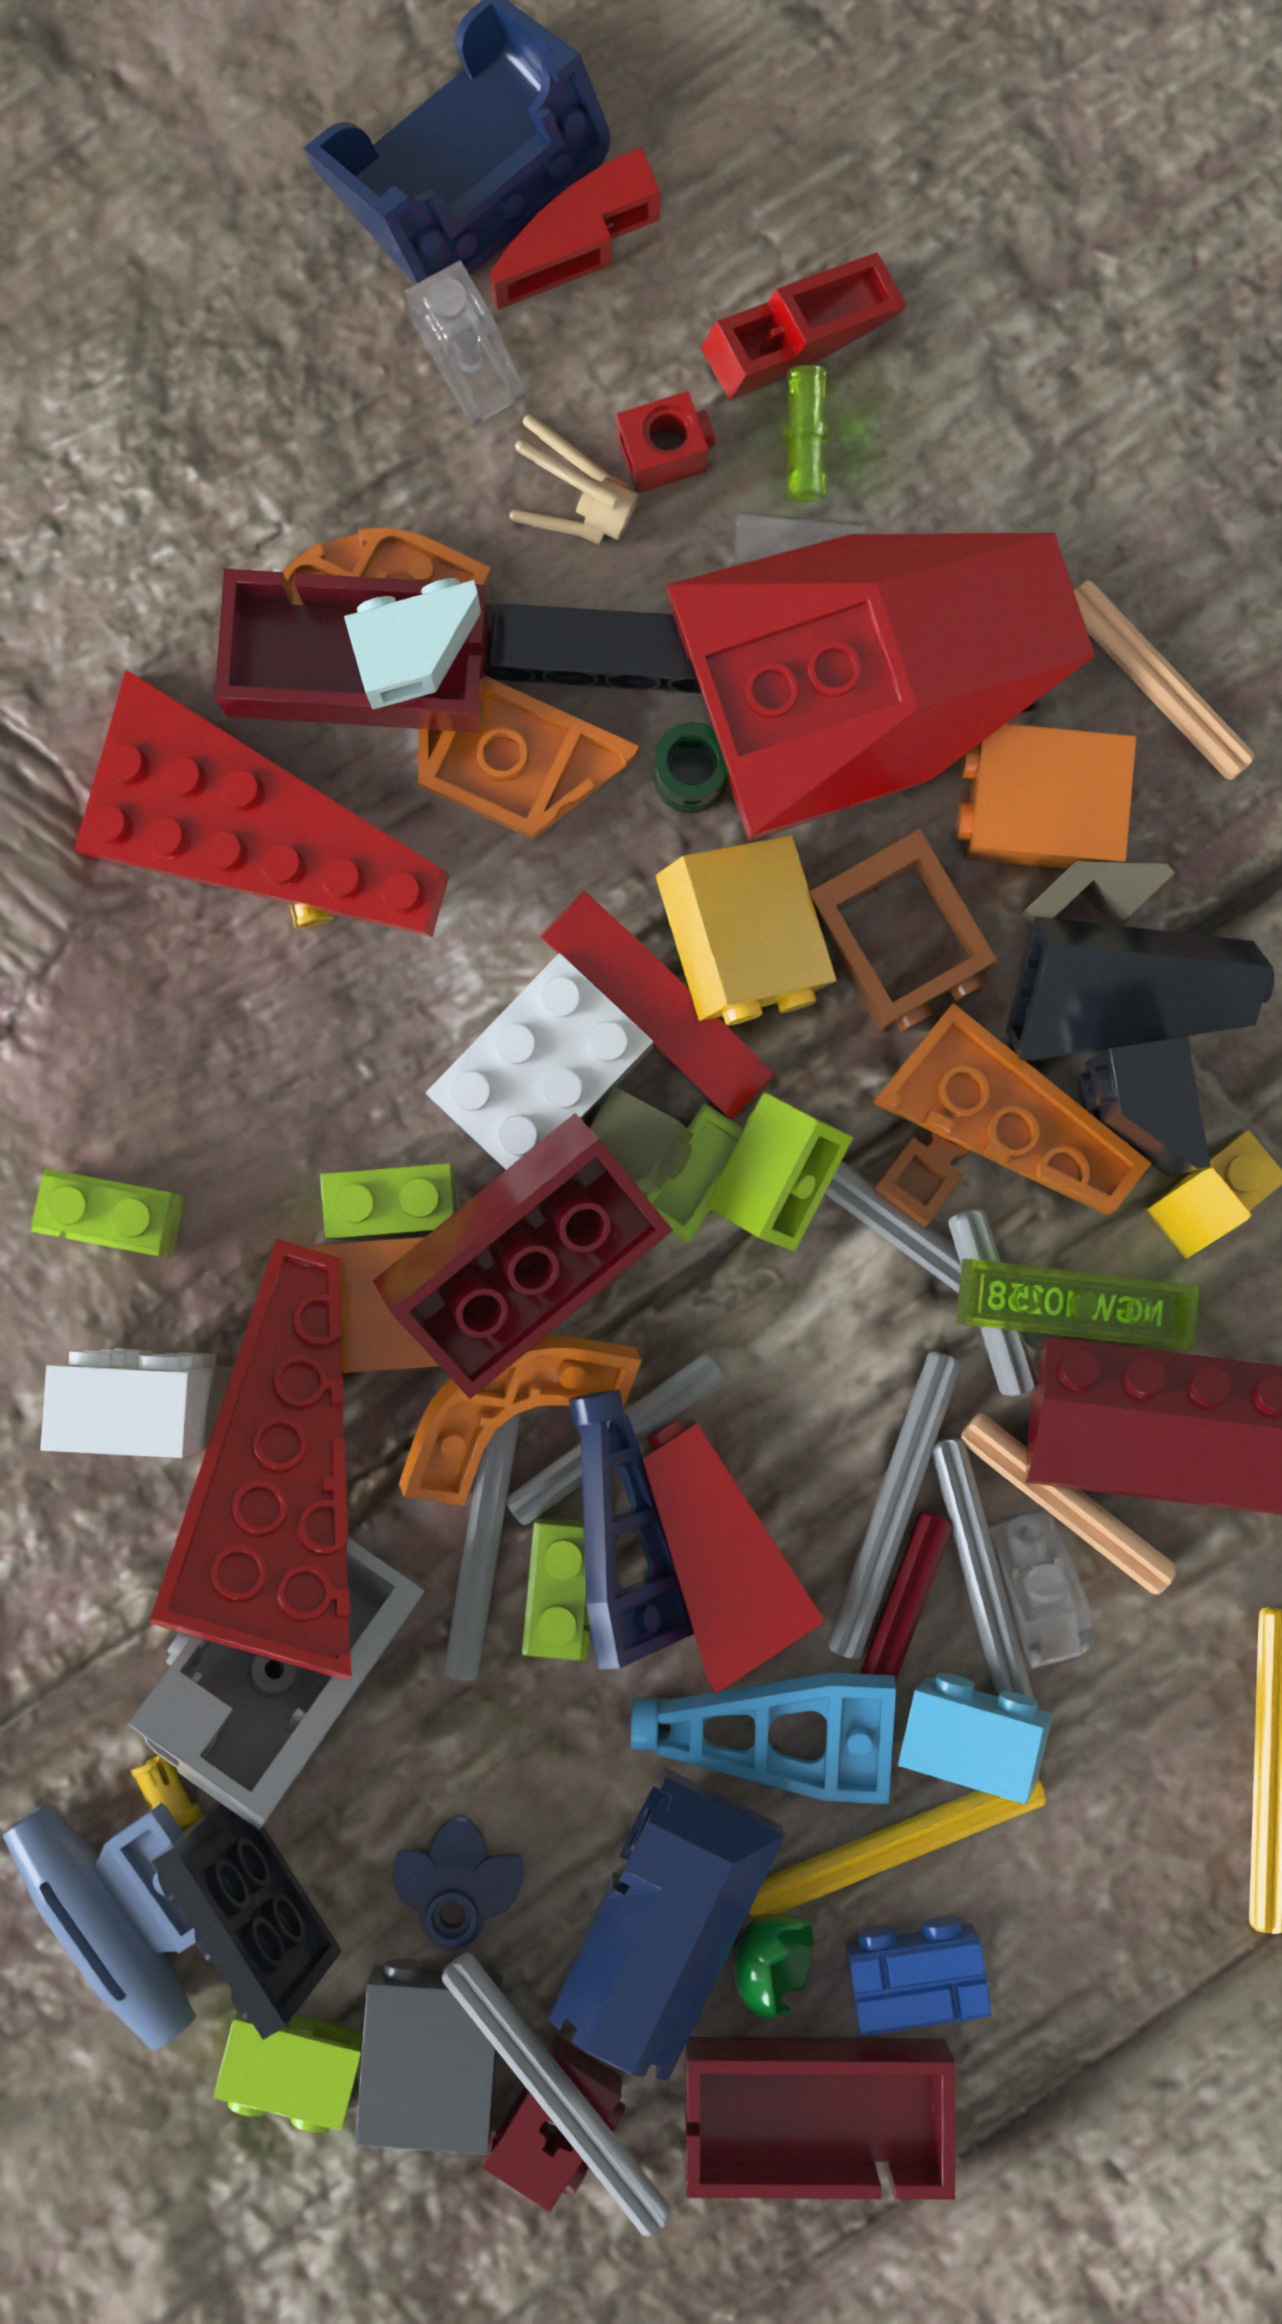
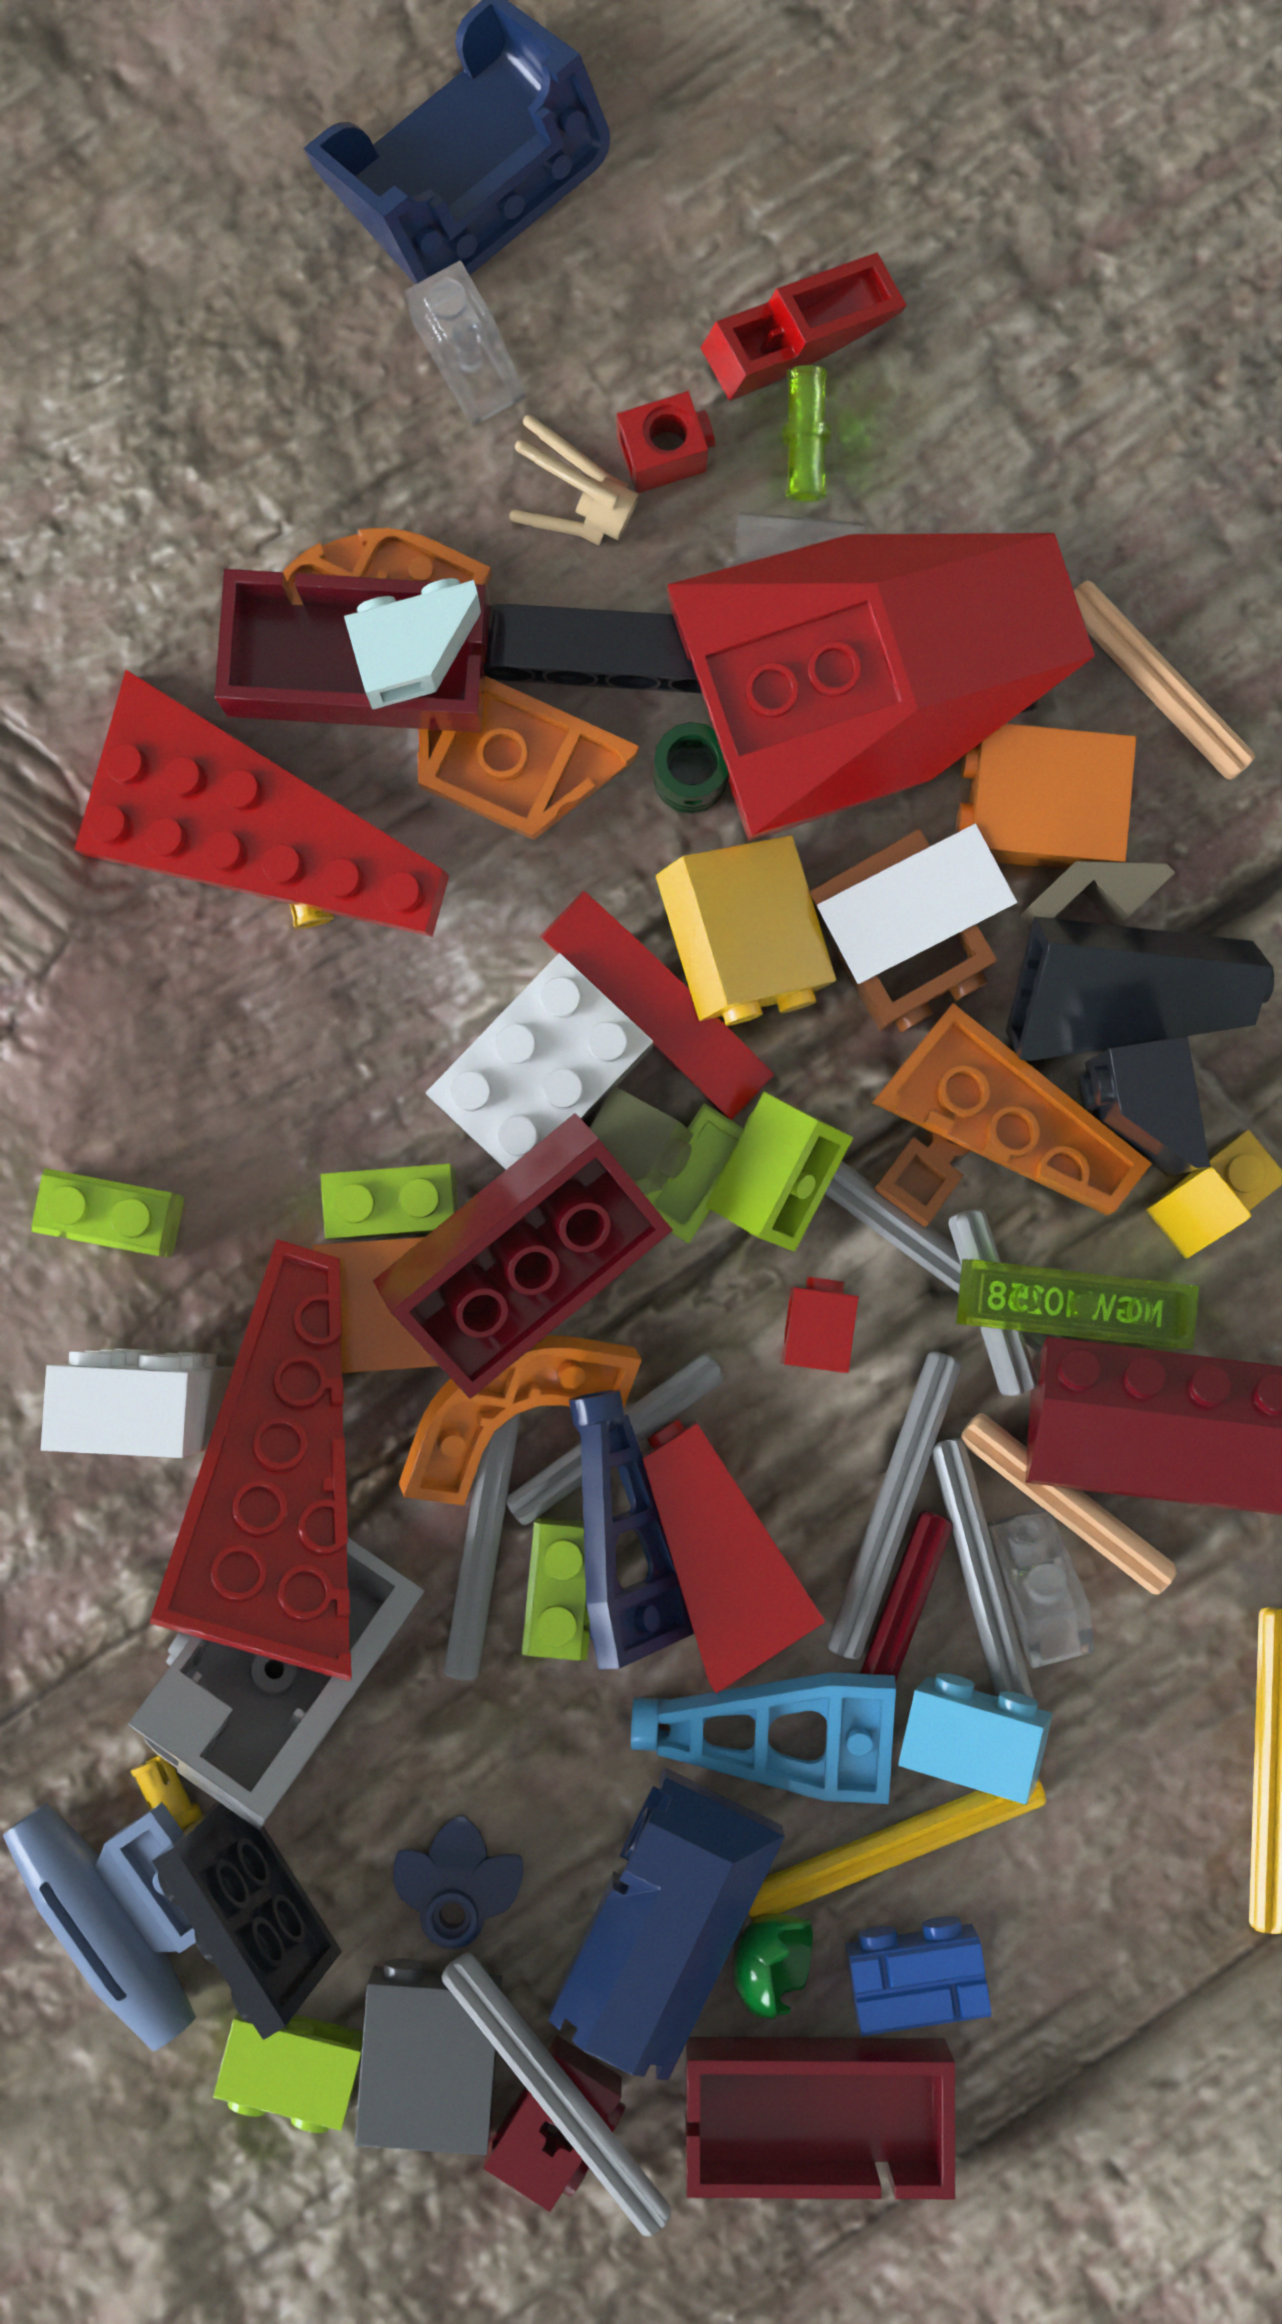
red slope [490,147,660,310] -> none
none -> red brick [780,1277,859,1374]
none -> white sticker [817,823,1018,984]

